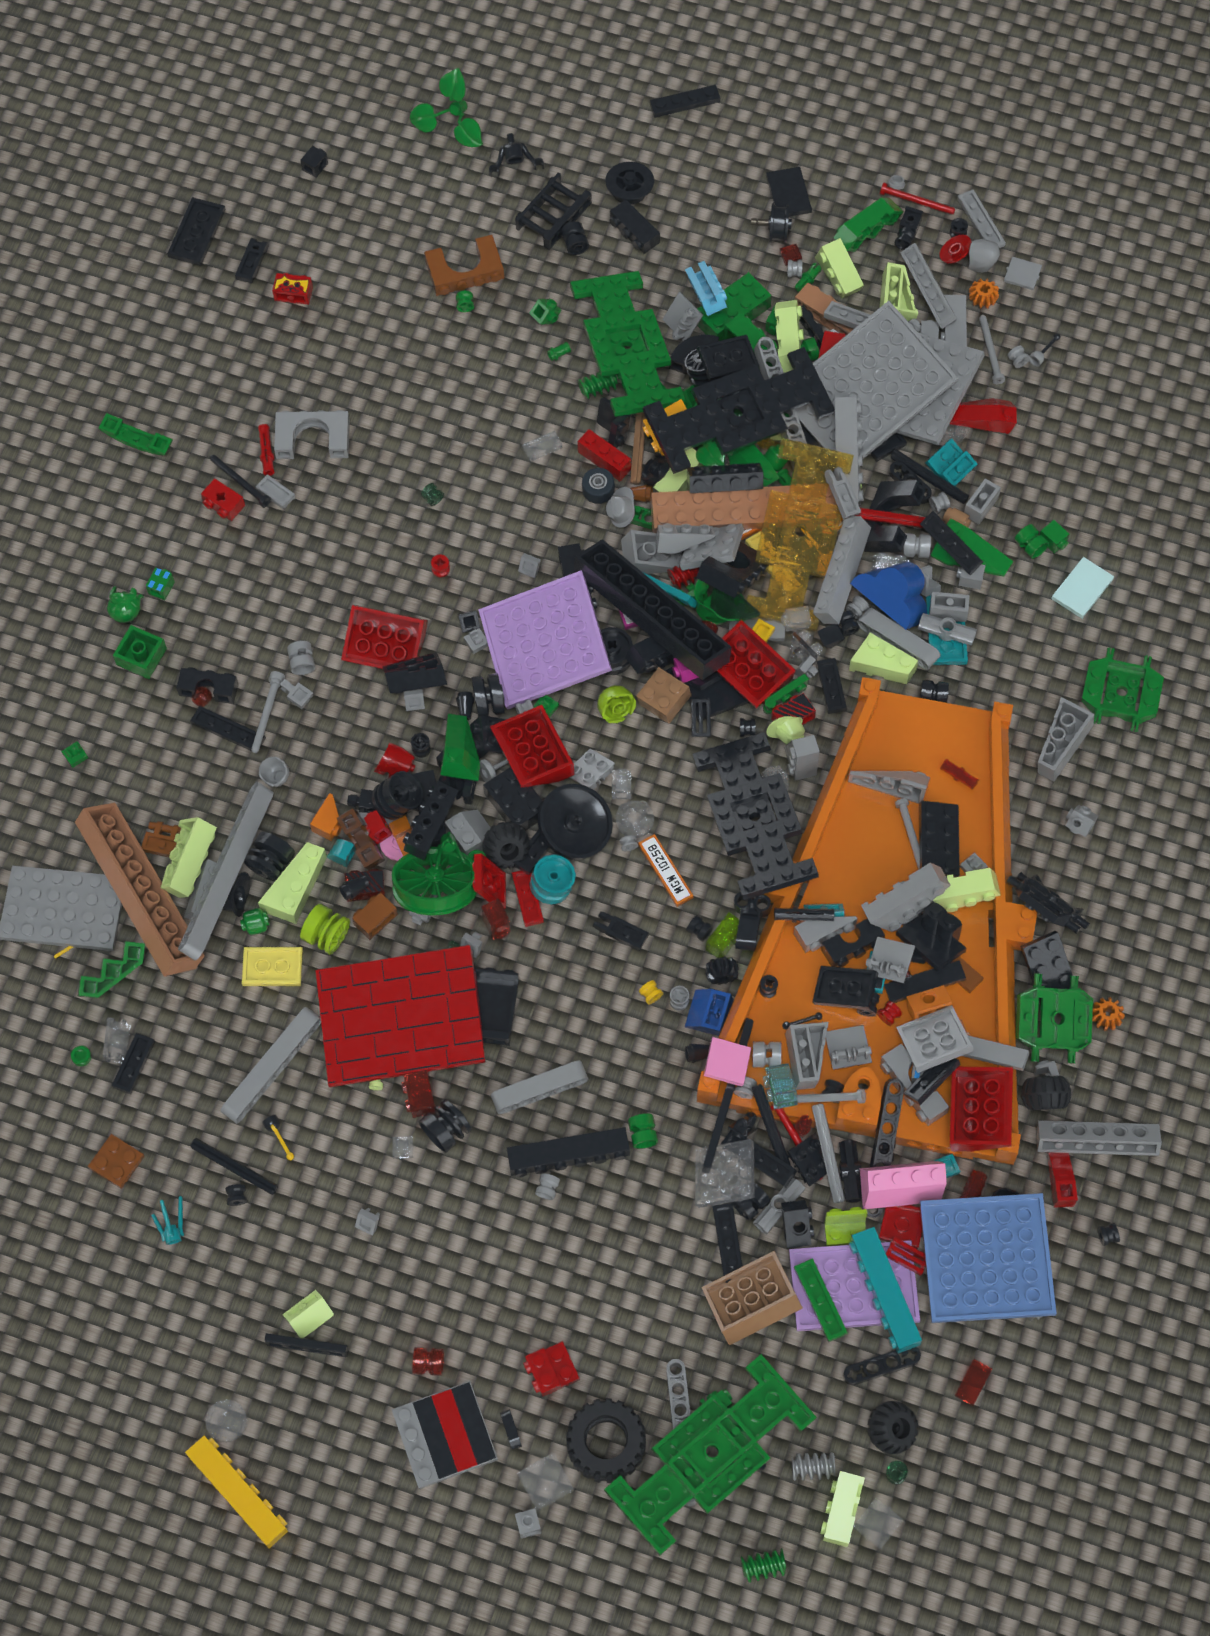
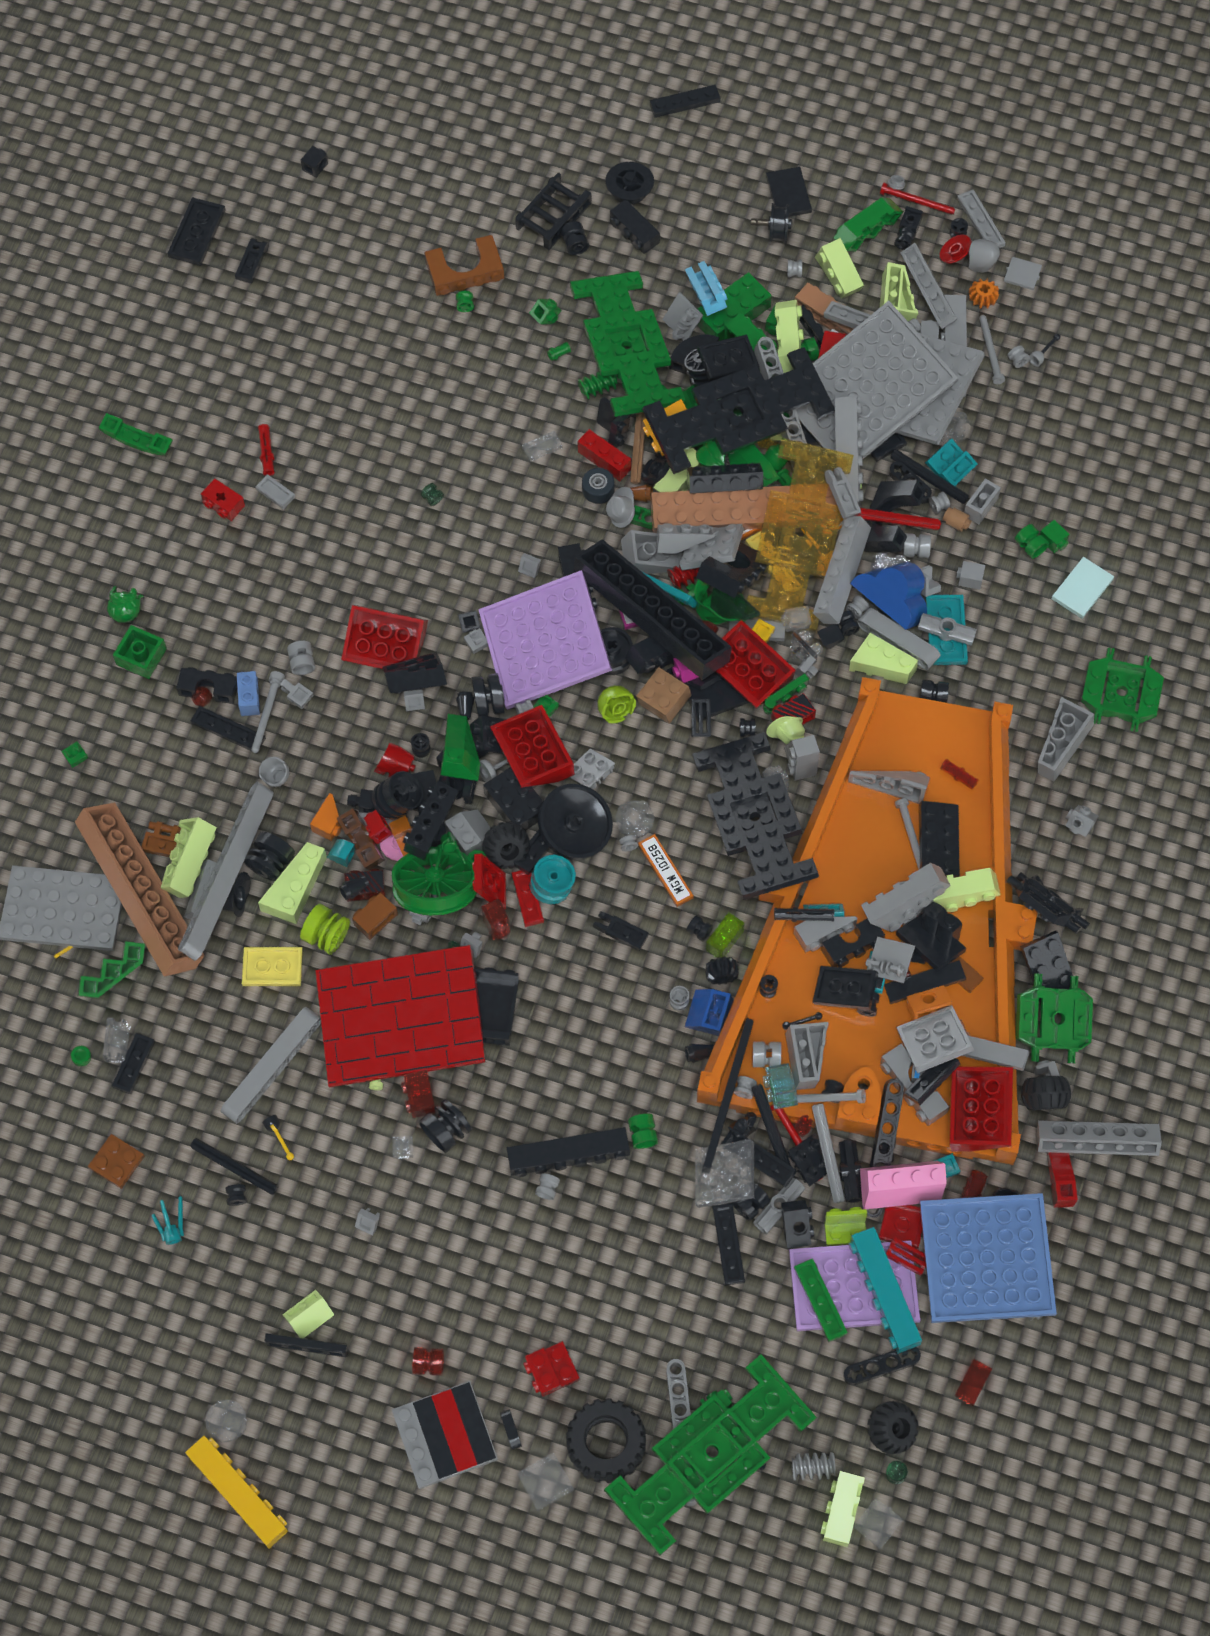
green brick [146,567,175,600] -> none
black bar [210,455,271,508] -> none
green head [240,908,270,936] -> none
red brick [272,273,313,305] -> none
light grey arch [274,410,350,459] -> none
green plant [410,68,483,147] -> none
red wheel [431,554,450,578] -> none
black piece [489,133,544,177] -> none
light grey beam [490,1060,589,1114] -> none
light grey brick [515,1508,541,1539] -> none
clear brick [612,769,632,799] -> none
yellow wheel [639,980,663,1005] -> none
medium nougat slope [701,1251,803,1345] -> none
bright pink tile [704,1037,751,1087] -> none
black piece [734,892,771,952] -> none
green piece [740,1548,786,1583] -> none
clear red tile [780,244,802,266] -> none
green axle [795,263,822,293] -> none
black plate [817,658,847,714] -> none
light grey hinge [826,1025,872,1070] -> none
red wheel [877,1001,902,1026] -> none
black tile [920,511,983,575] -> none
light grey brick [929,592,970,622] -> none
green wedge [930,518,1013,577] -> none
red wedge [950,398,1017,434] -> none
light grey tile [960,853,988,872] -> none
orange gear [1092,997,1125,1031] -> none
black wheel [1097,1222,1120,1246] -> none
none -> medium blue brick [237,671,260,716]

